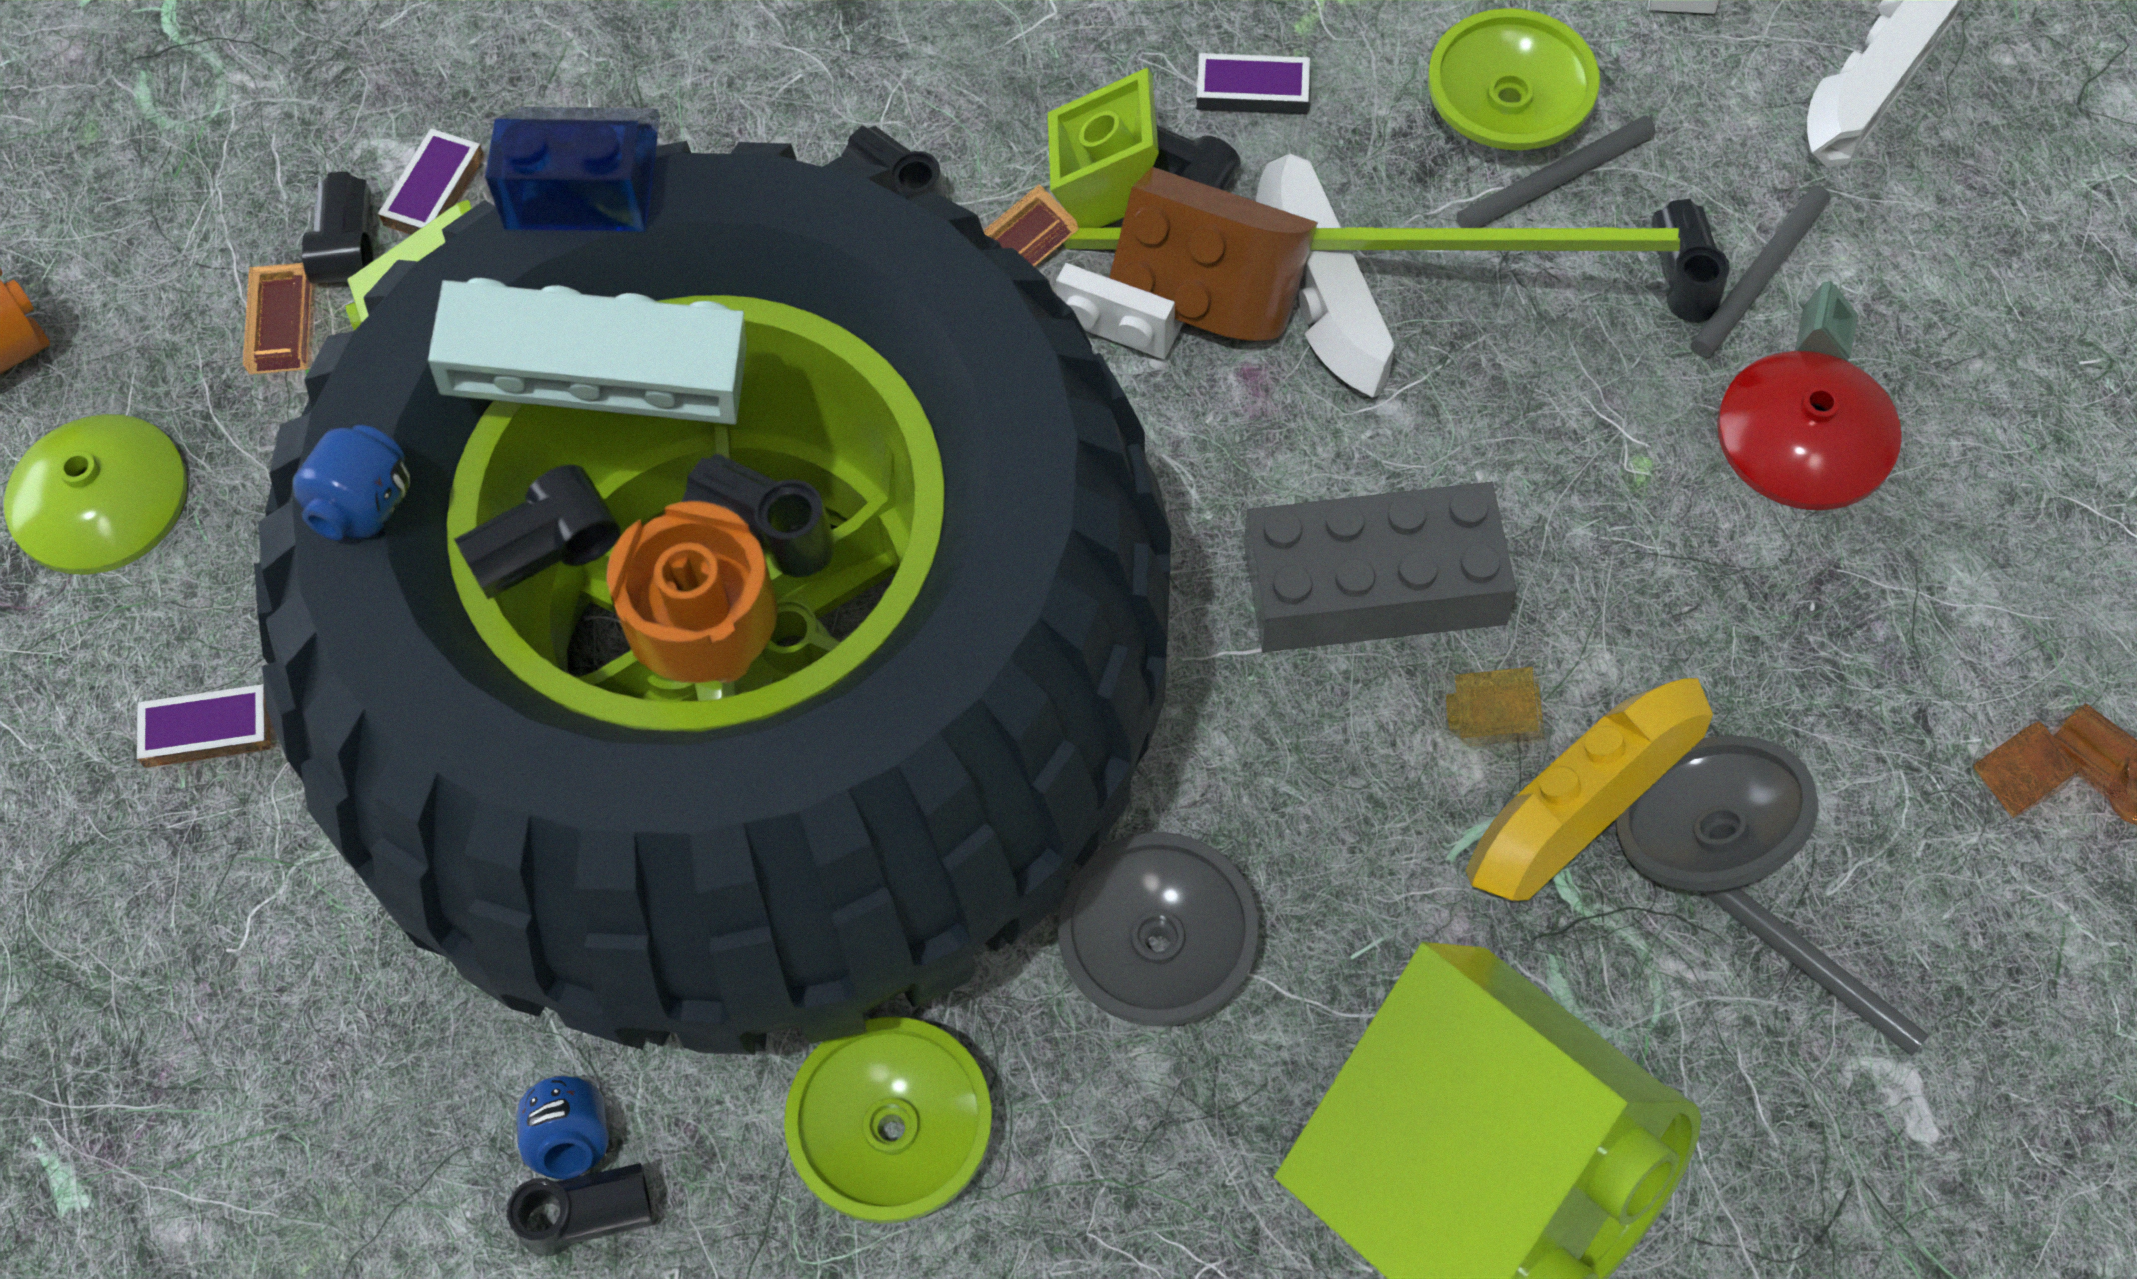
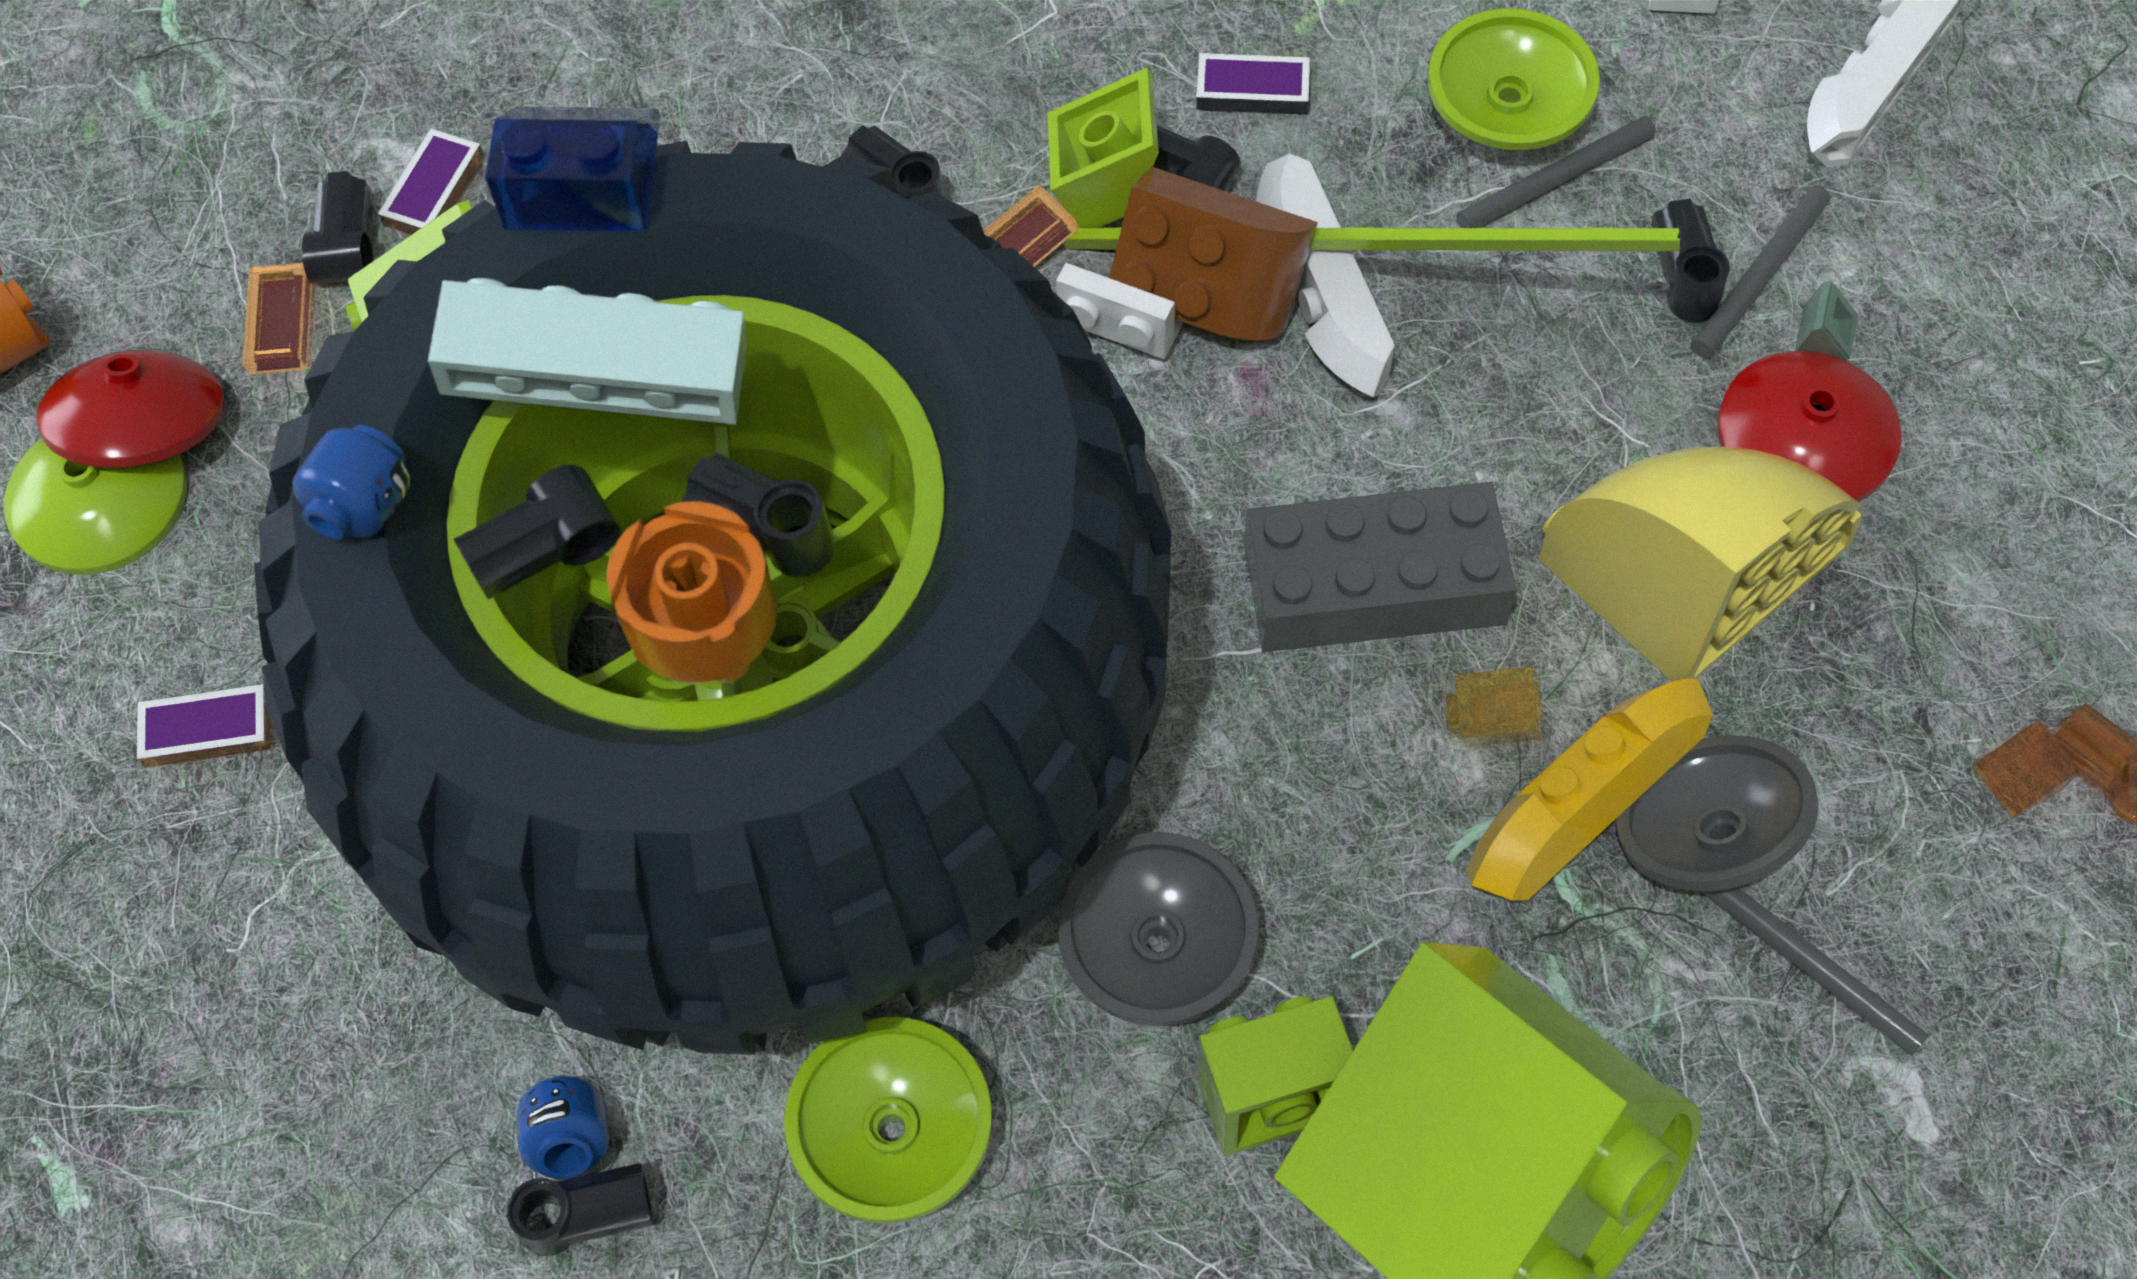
none -> red dish [36,350,225,468]
none -> lime brick [1198,996,1353,1157]
none -> light yellow brick [1538,447,1862,681]

